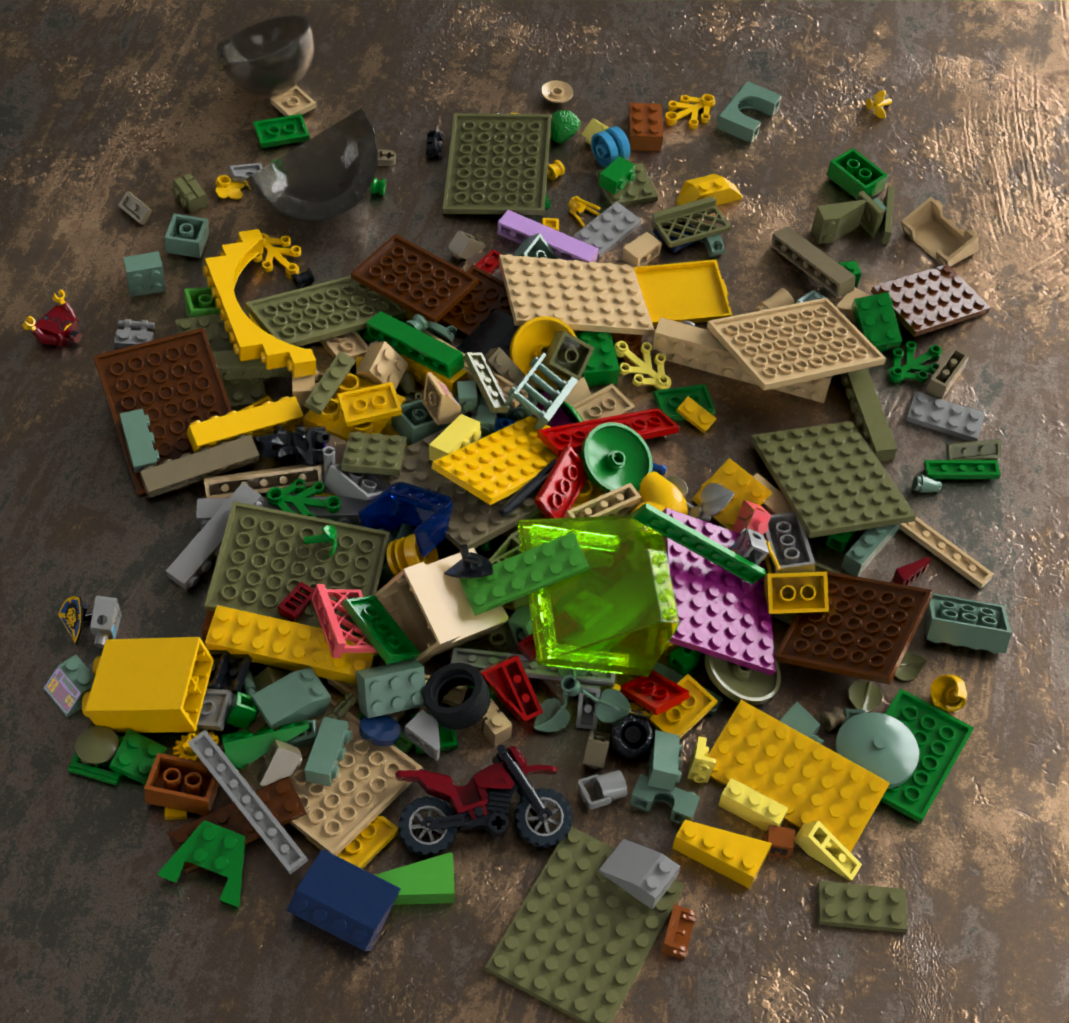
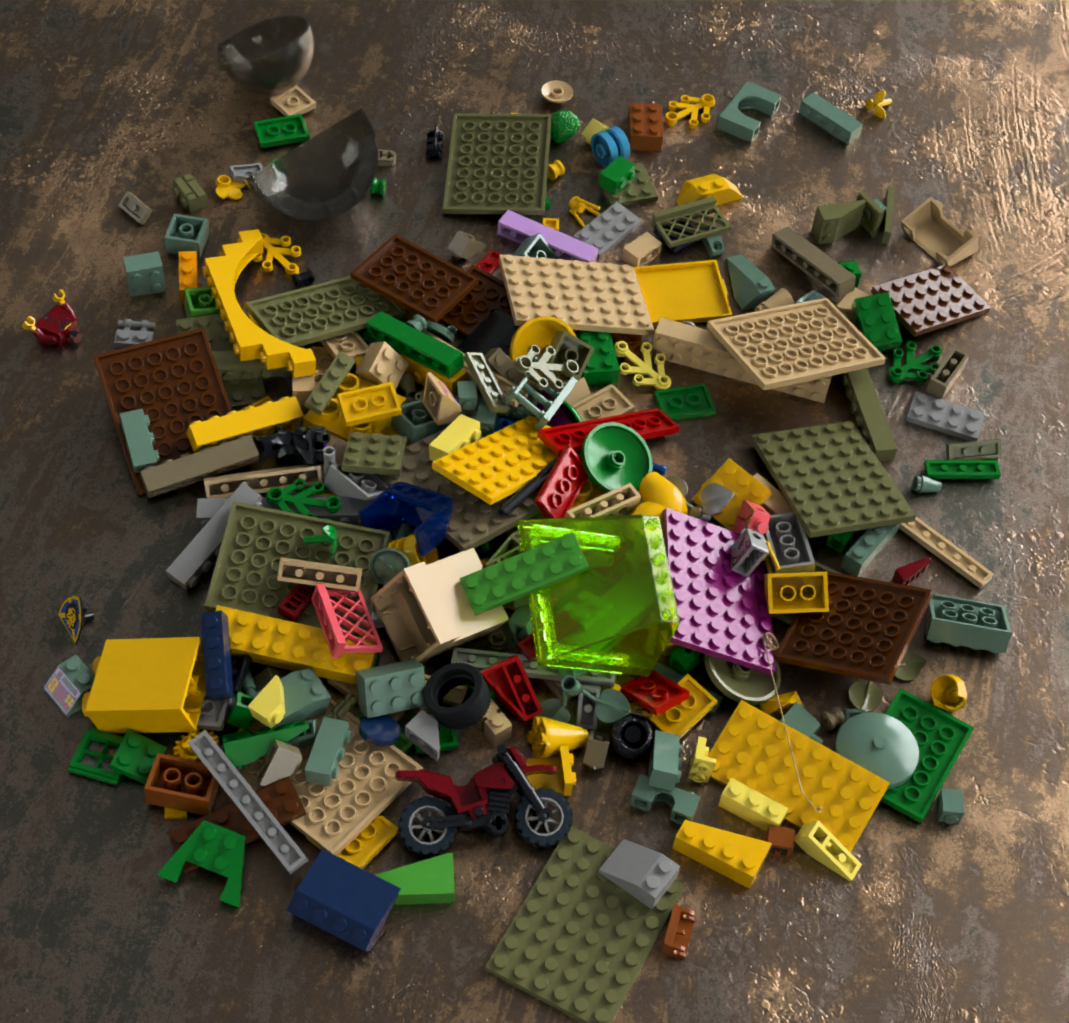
olive dish [75,726,119,764] -> none
light grey torso [90,596,122,649] -> none
green tile [341,595,420,664] -> none
black shield [444,544,493,579] -> none
light grey piece [578,770,628,809] -> none
green tile [633,503,766,584] -> none
yellow plate [676,396,717,434] -> none
olive plate [818,881,908,933] -> none
green brick [827,148,888,199] -> none
none -> light orange brick [179,251,199,305]
none -> dark blue brick [201,611,234,701]
none -> light yellow slope [248,675,285,729]
none -> tan brick [277,557,362,592]
none -> sand green piece [369,548,411,586]
none -> olive plant [514,344,579,392]
none -> yellow bracket [526,746,576,796]
none -> yellow cone [527,716,589,759]
none -> sand green wedge [726,254,775,312]
none -> yellow slope [760,691,803,717]
none -> tan piece [762,632,823,813]
none -> sand green brick [799,92,863,145]
none -> sand green brick [937,789,964,824]

